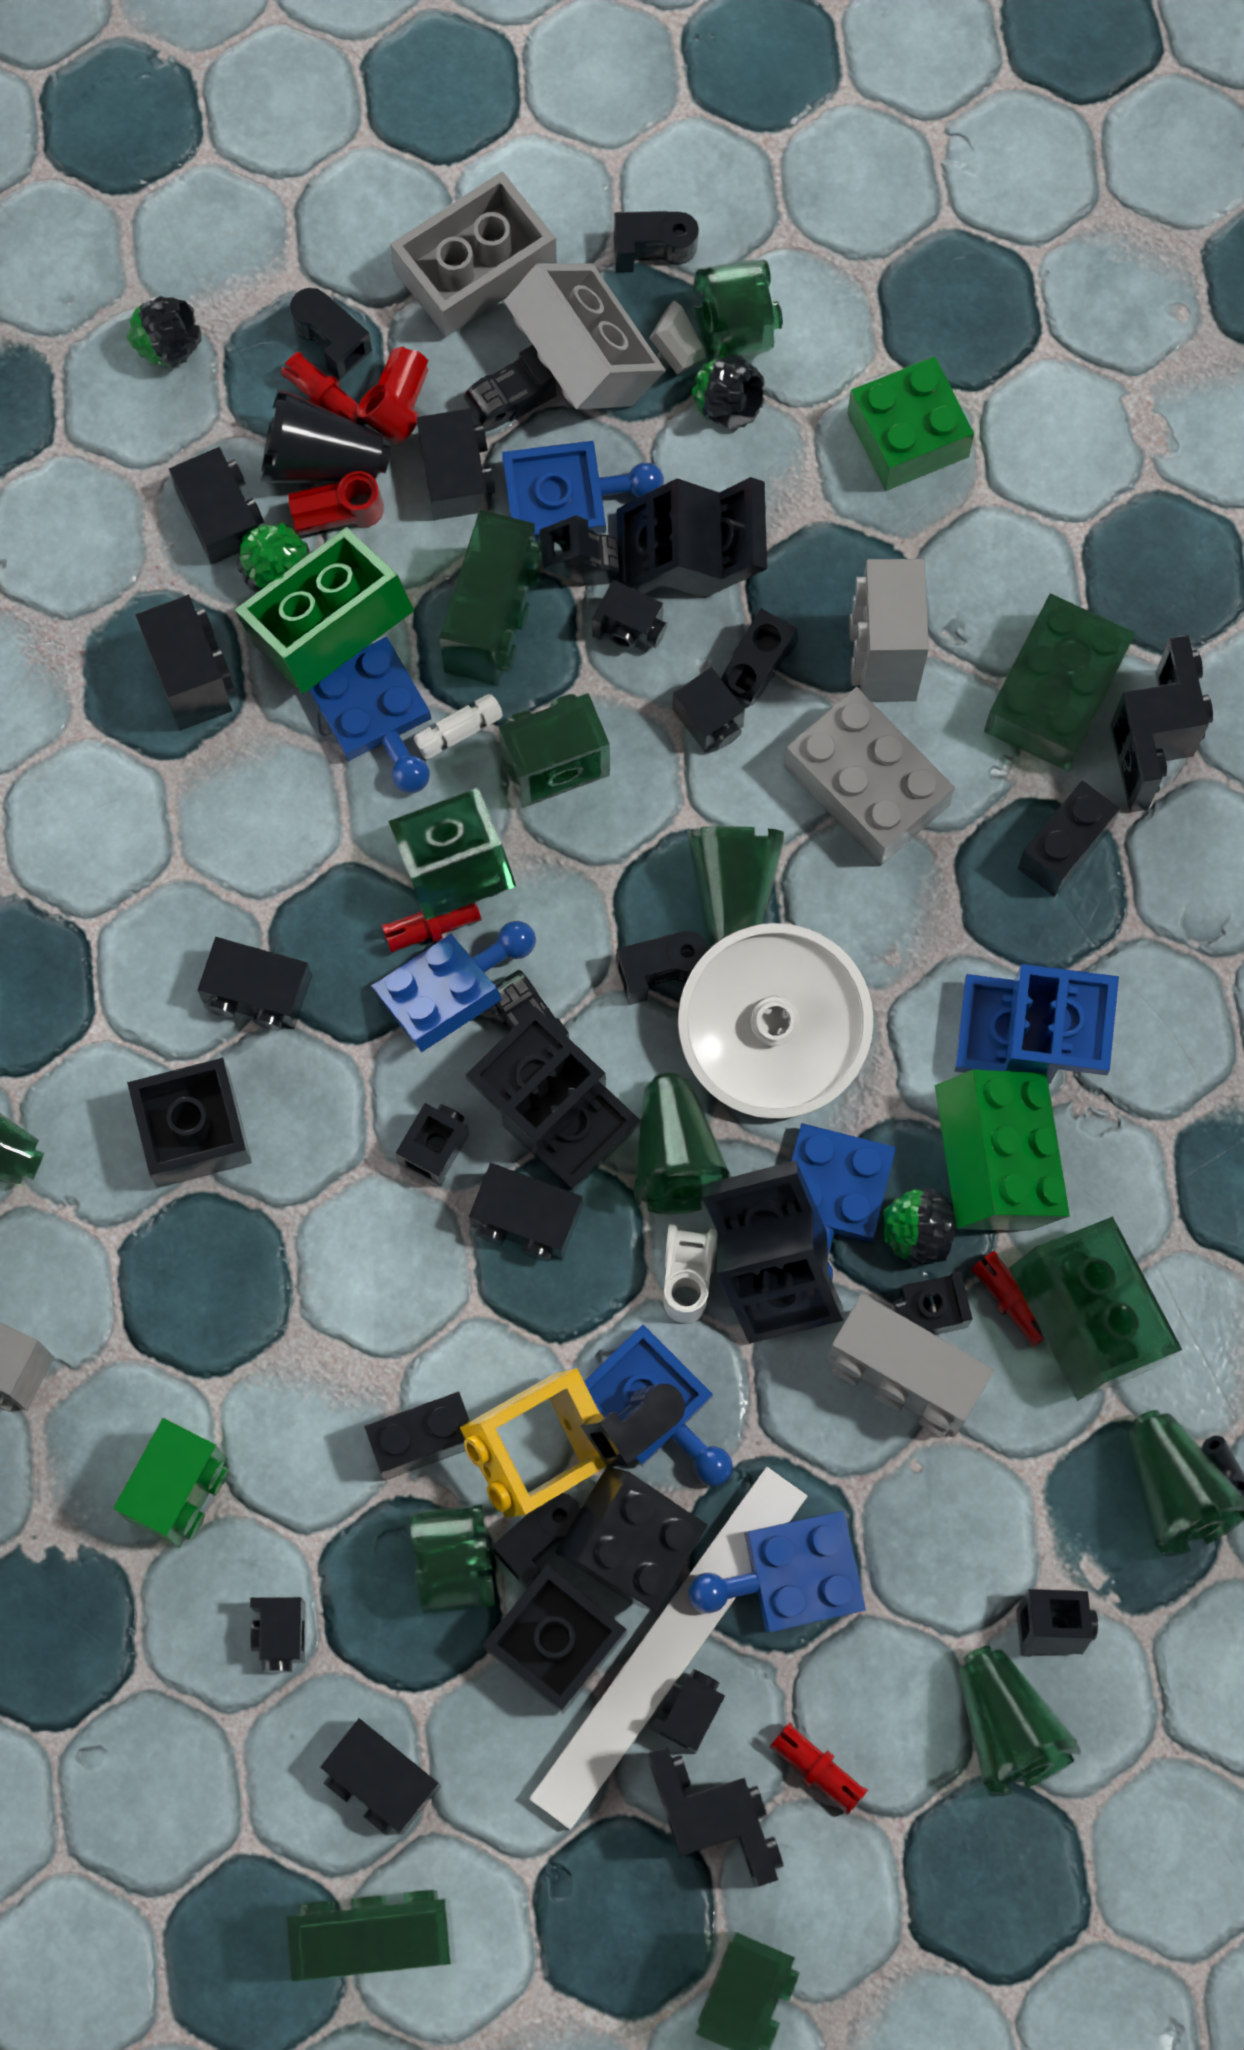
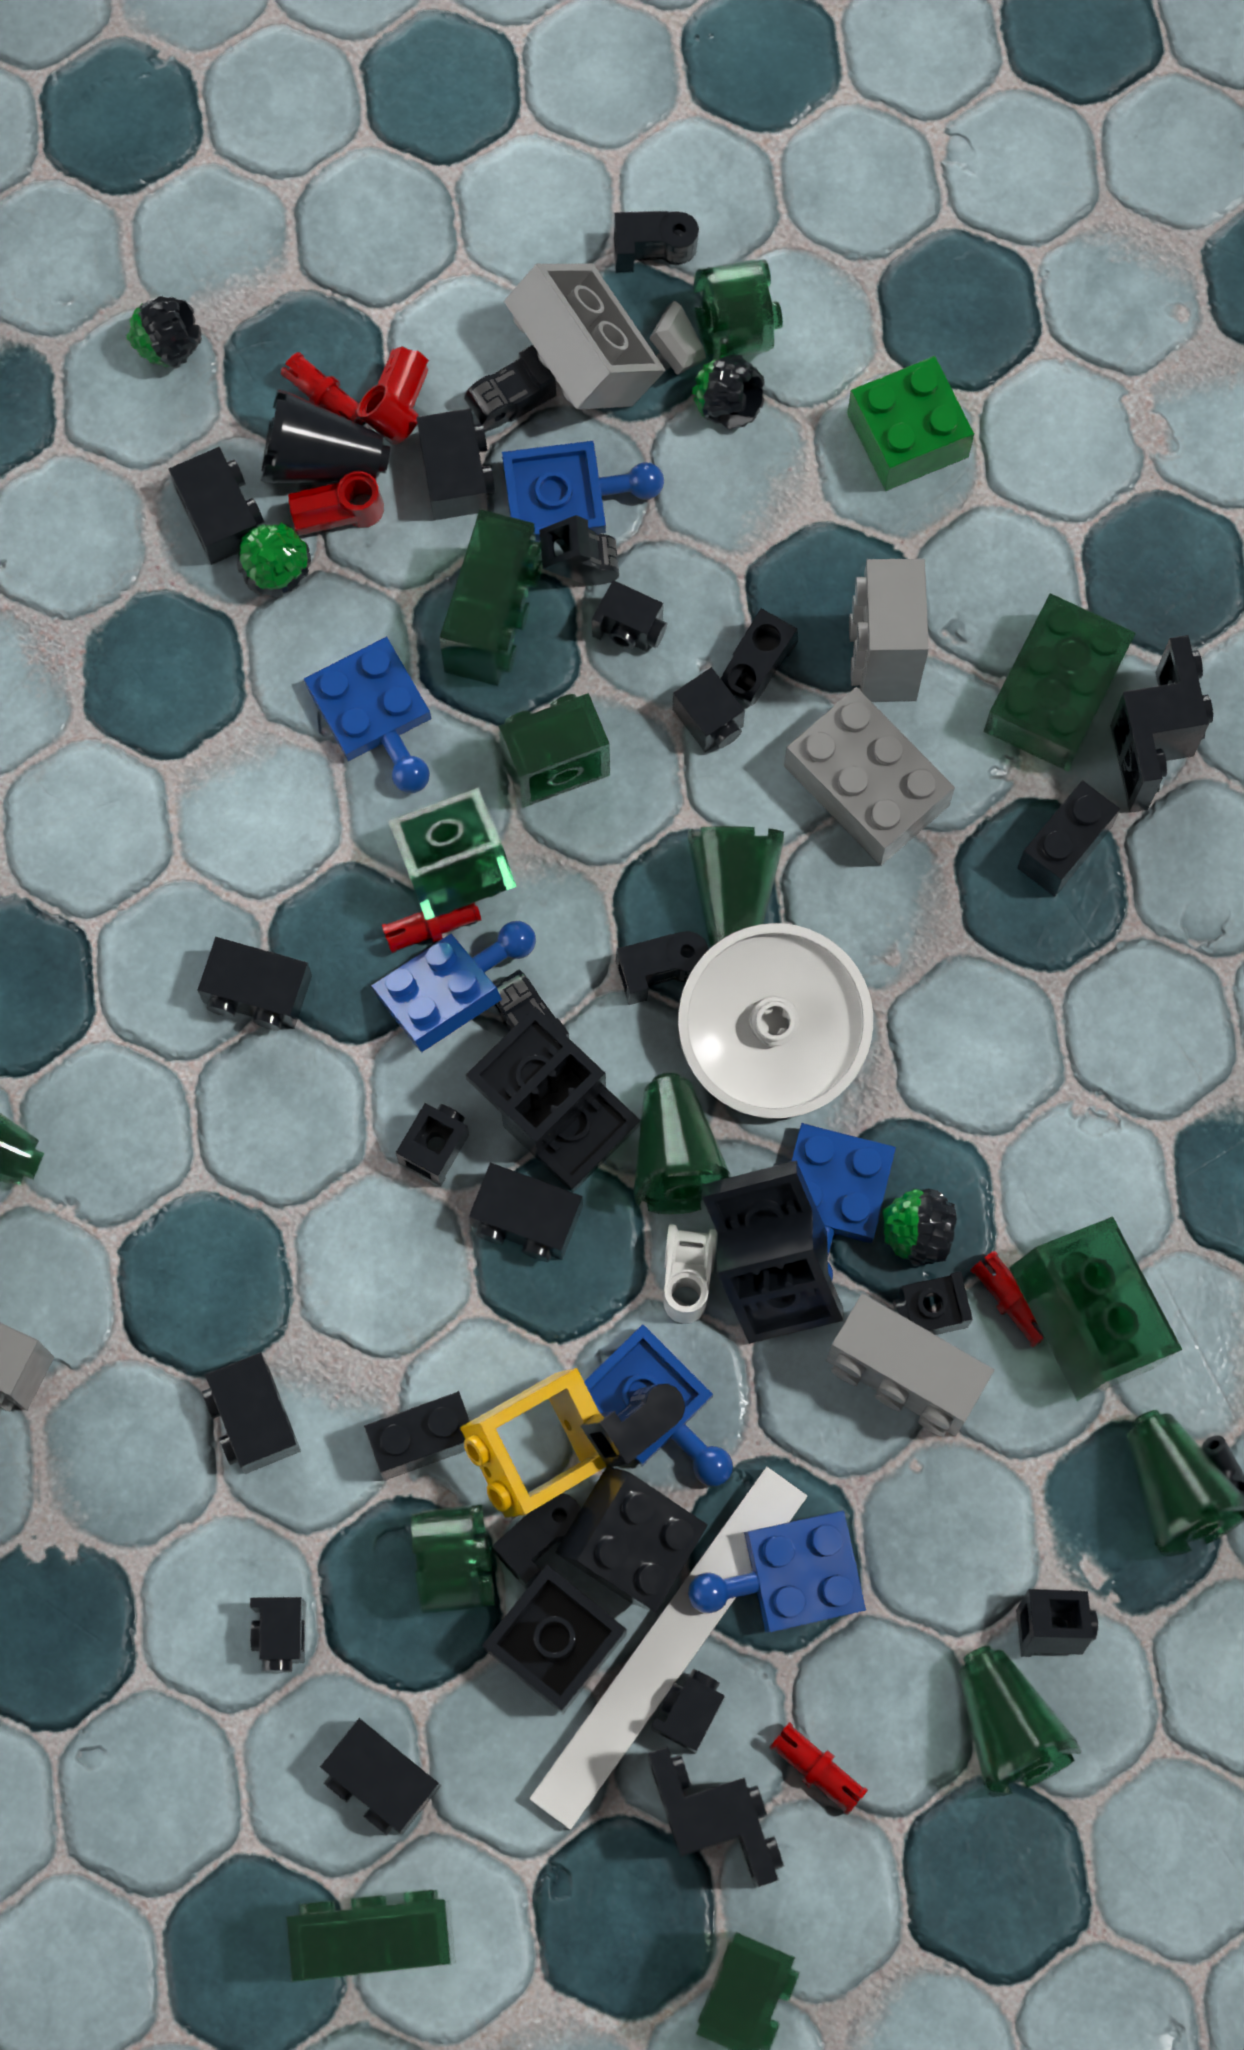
green brick [113,1417,229,1548] -> none
black brick [127,1057,252,1188] -> none
black brick [135,594,236,731] -> none
green brick [234,527,414,694] -> none
black leg [290,287,372,380] -> none
light grey brick [390,171,557,337] -> none
white axle [414,694,502,759] -> none
black bracket [617,477,767,598] -> none
green brick [935,1069,1070,1230] -> none
blue bracket [954,964,1119,1084] -> none
none -> black brick [202,1352,302,1474]

